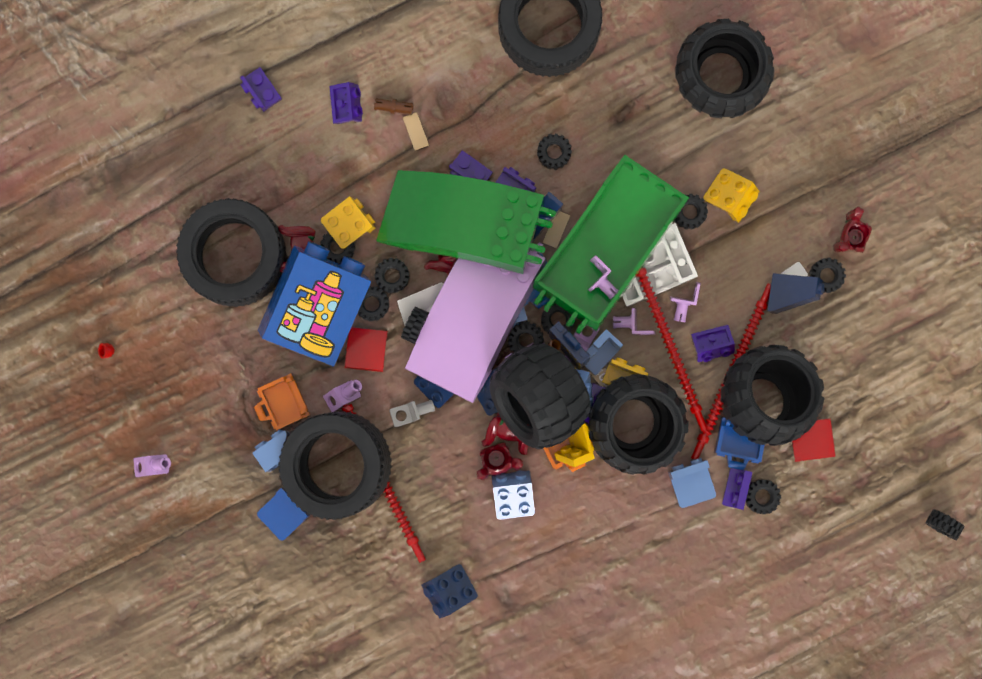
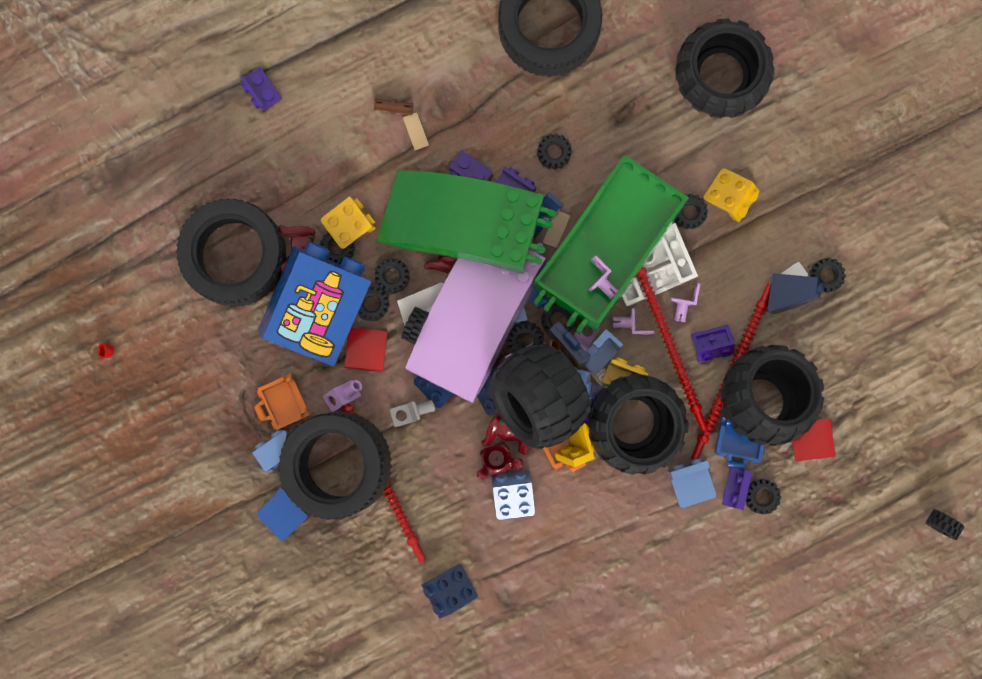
lavender bracket [133,454,171,477] -> none
dark purple bracket [329,82,363,124] -> none
dark red hair [833,206,872,253] -> none

